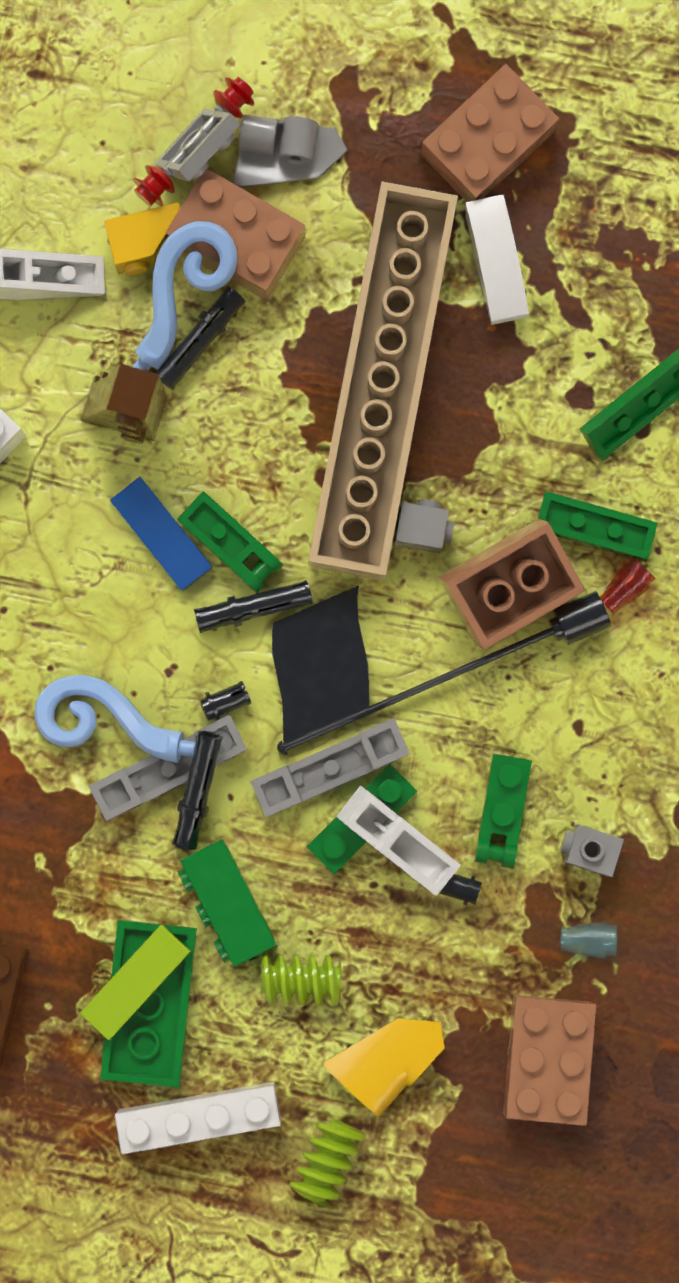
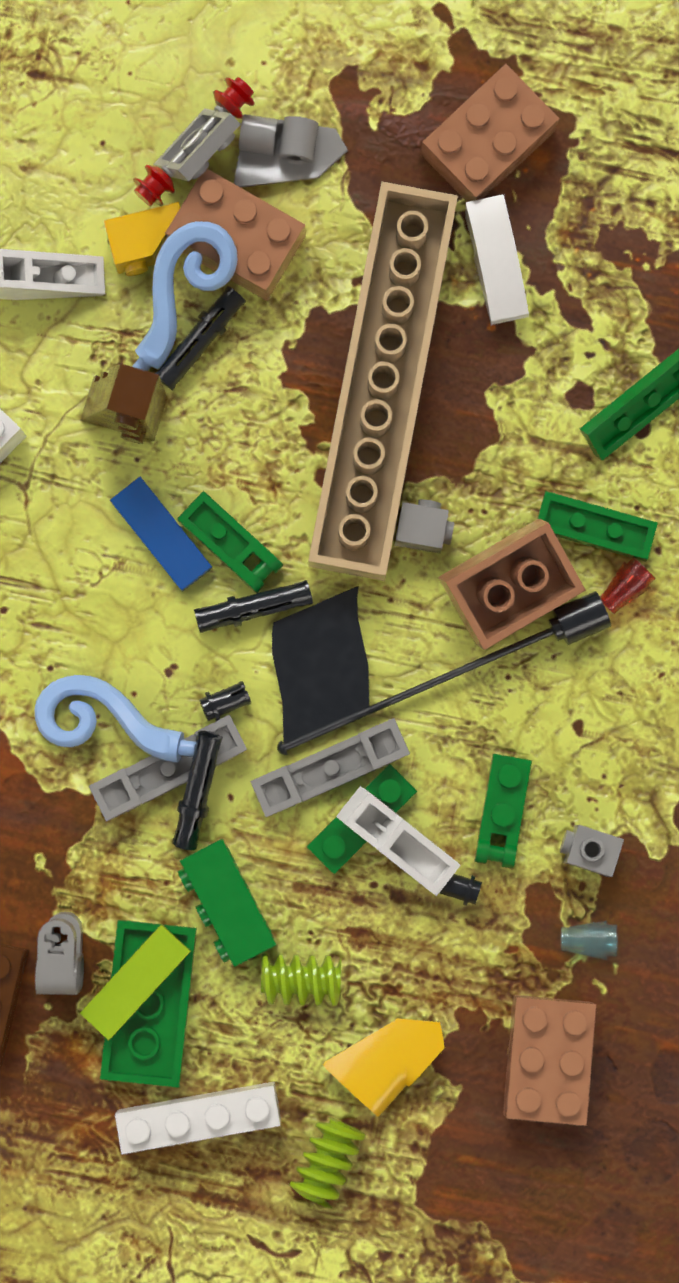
none -> light grey piece [35,911,84,995]

